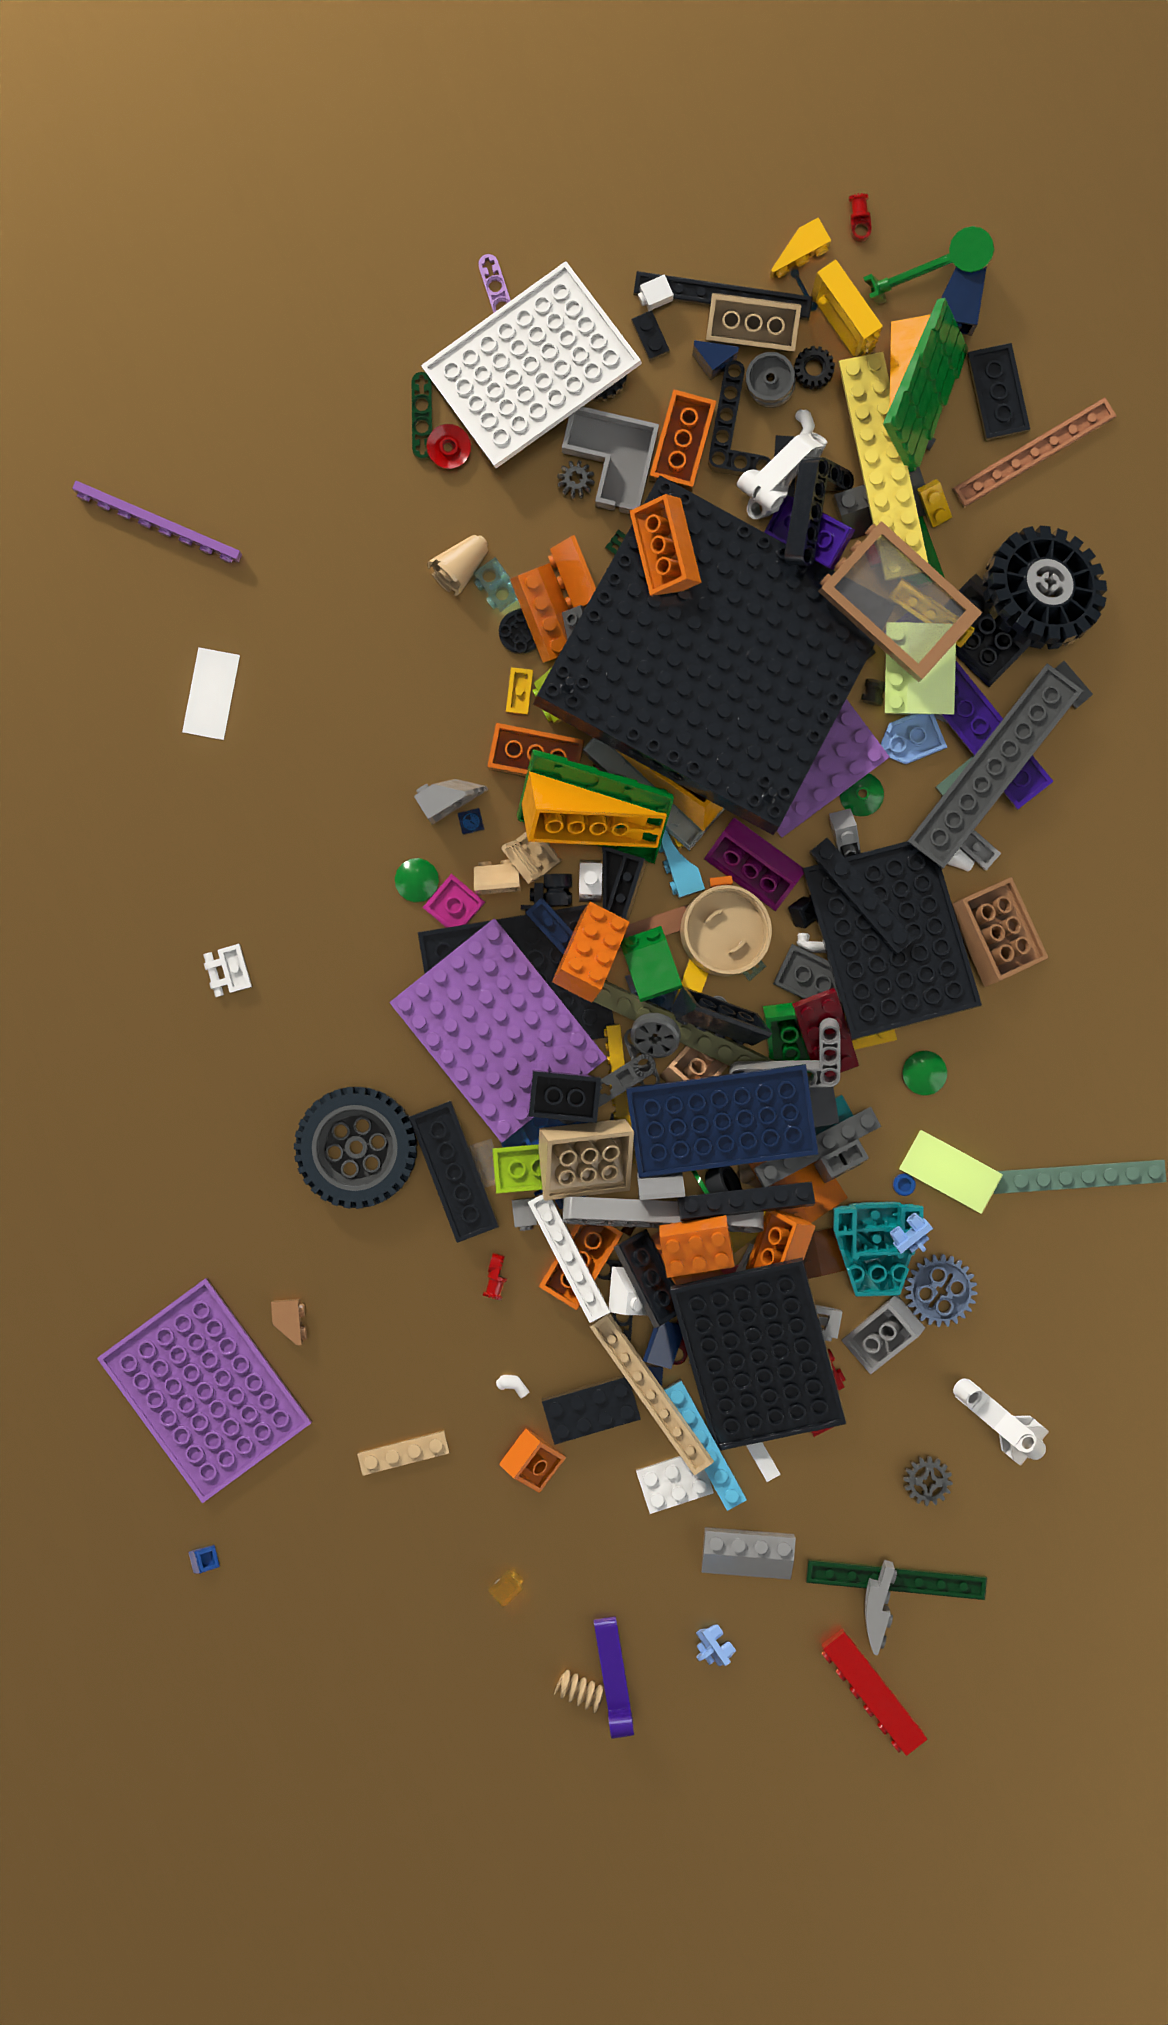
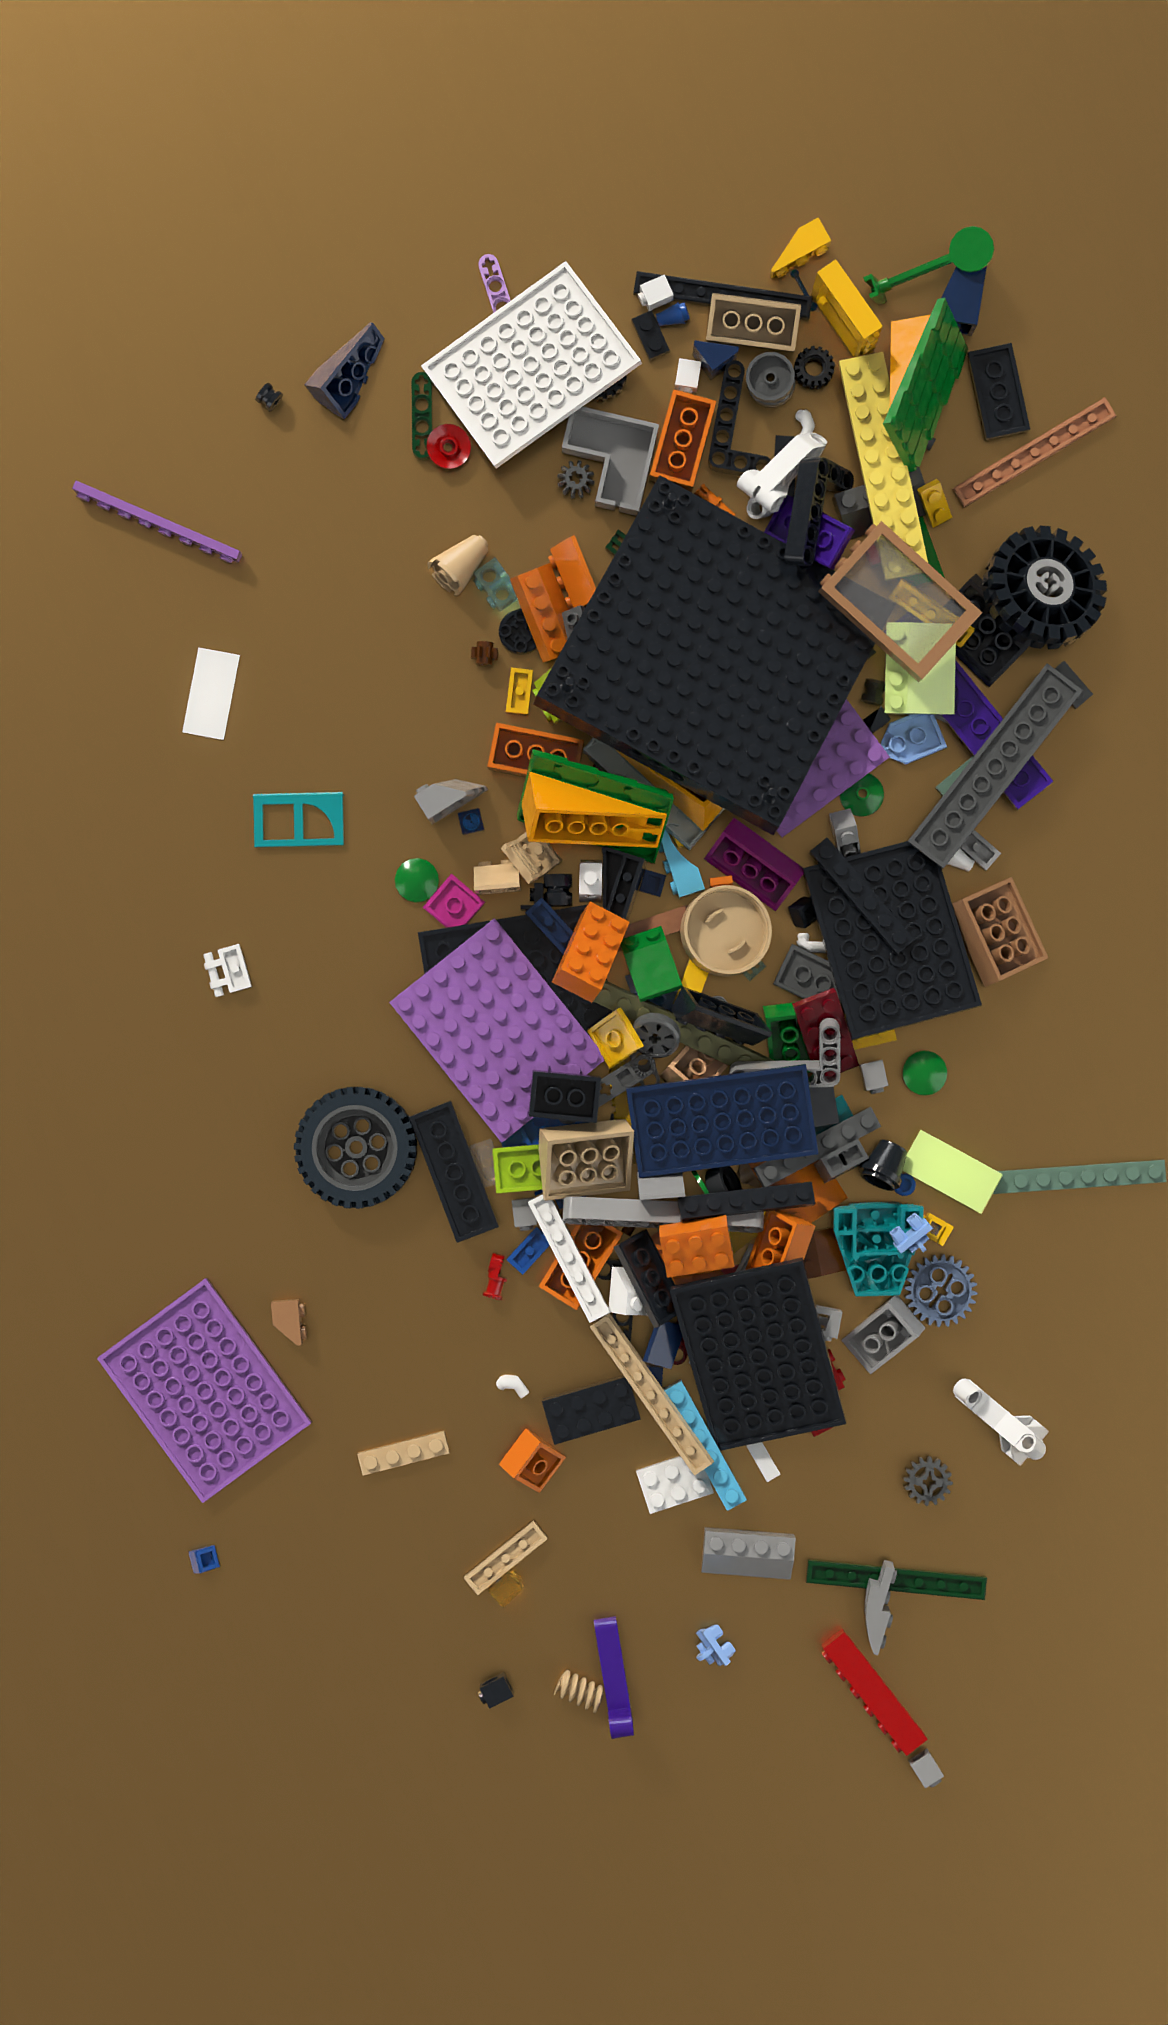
orange slope [630,494,702,596] -> none
red connector [849,193,872,242] -> none
none -> teal window [253,792,344,847]
none -> black wheel [255,383,283,412]
none -> dark blue wedge [305,322,385,419]
none -> tan plate [464,1520,548,1595]
none -> reddish brown gear [471,641,498,666]
none -> black brick [478,1672,514,1709]
none -> blue plate [506,1227,550,1275]
none -> yellow tile [587,1008,644,1069]
none -> dark blue tile [639,869,667,897]
none -> blue cone [656,302,690,327]
none -> white brick [675,358,701,394]
none -> orange pin [694,484,736,516]
none -> black piece [858,1140,907,1191]
none -> light grey brick [859,1060,889,1094]
none -> black slope [863,706,891,734]
none -> light grey brick [908,1749,944,1788]
none -> yellow window [923,1212,954,1246]

